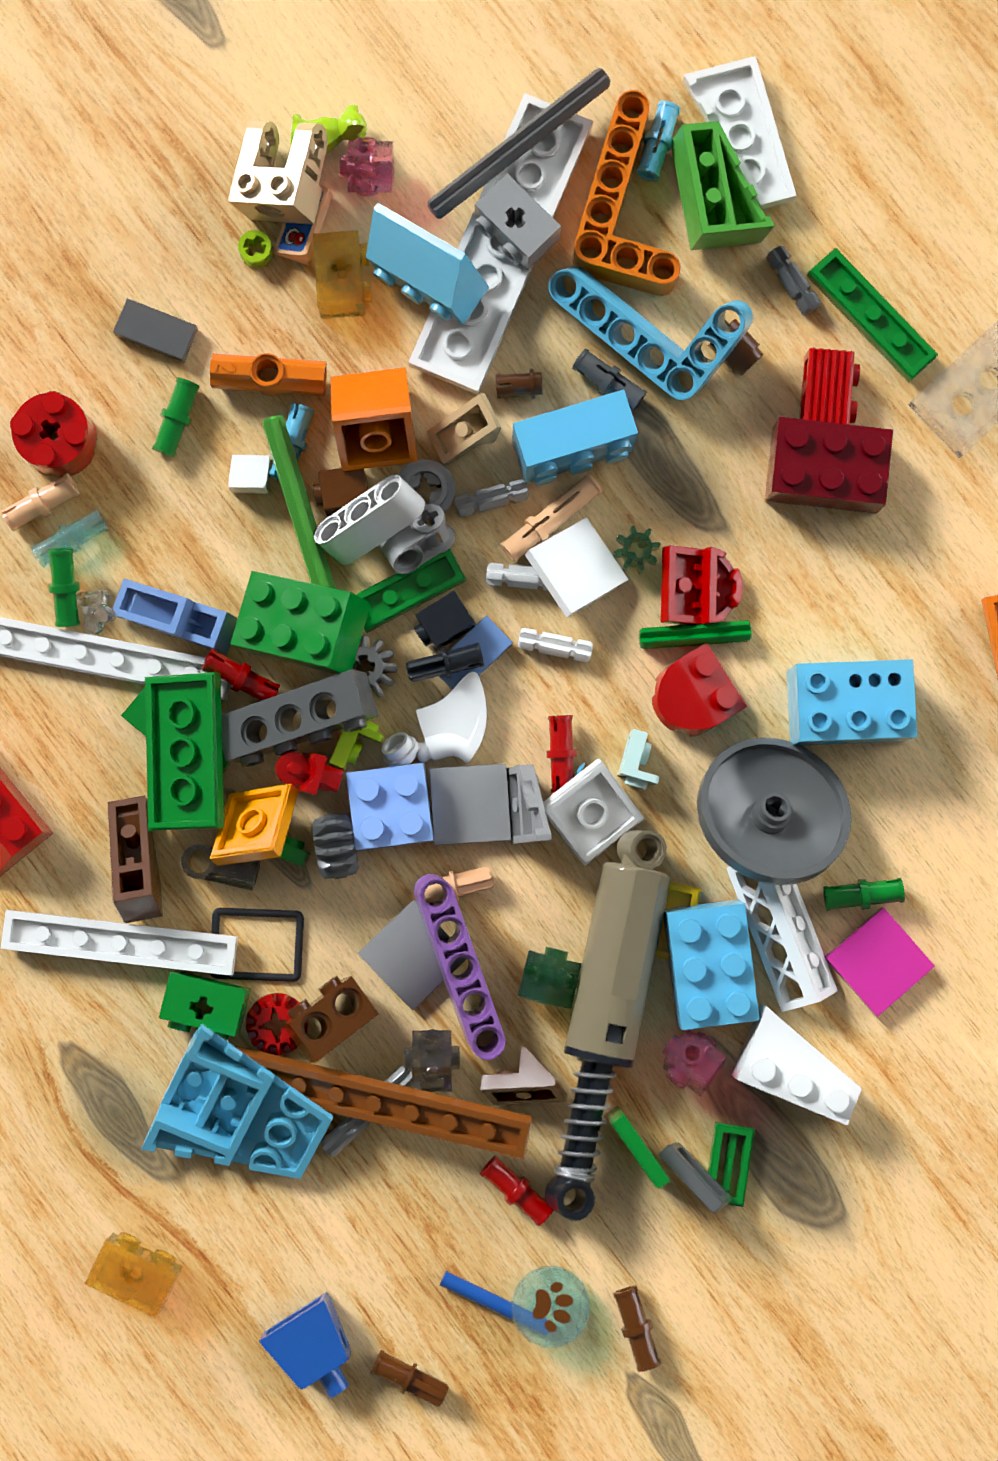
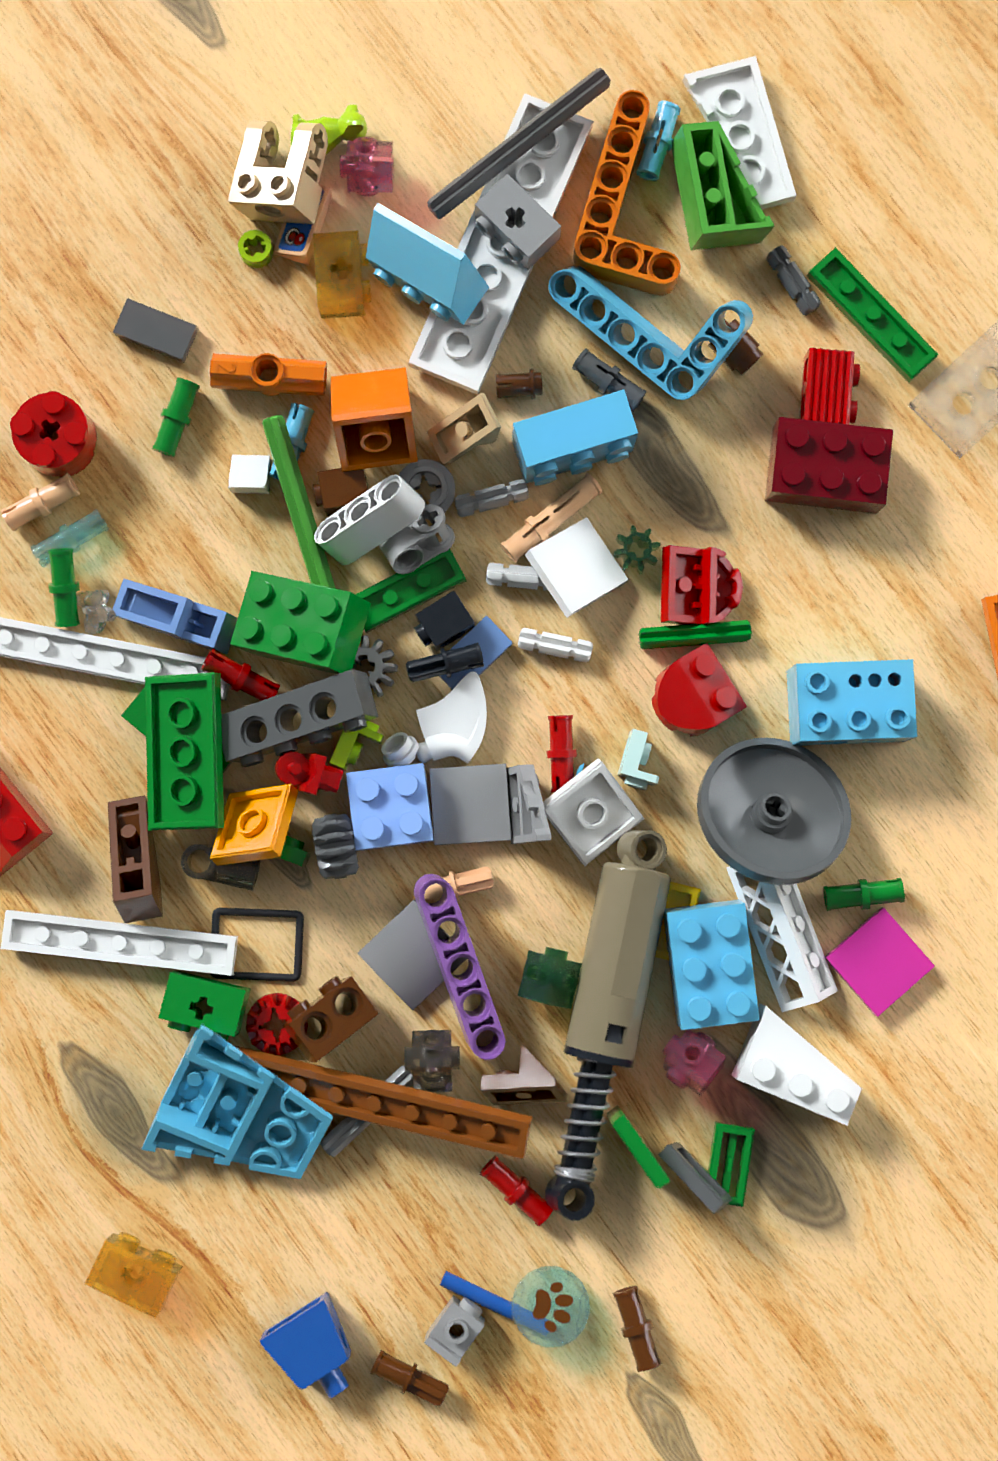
none -> light grey brick [424,1295,485,1367]

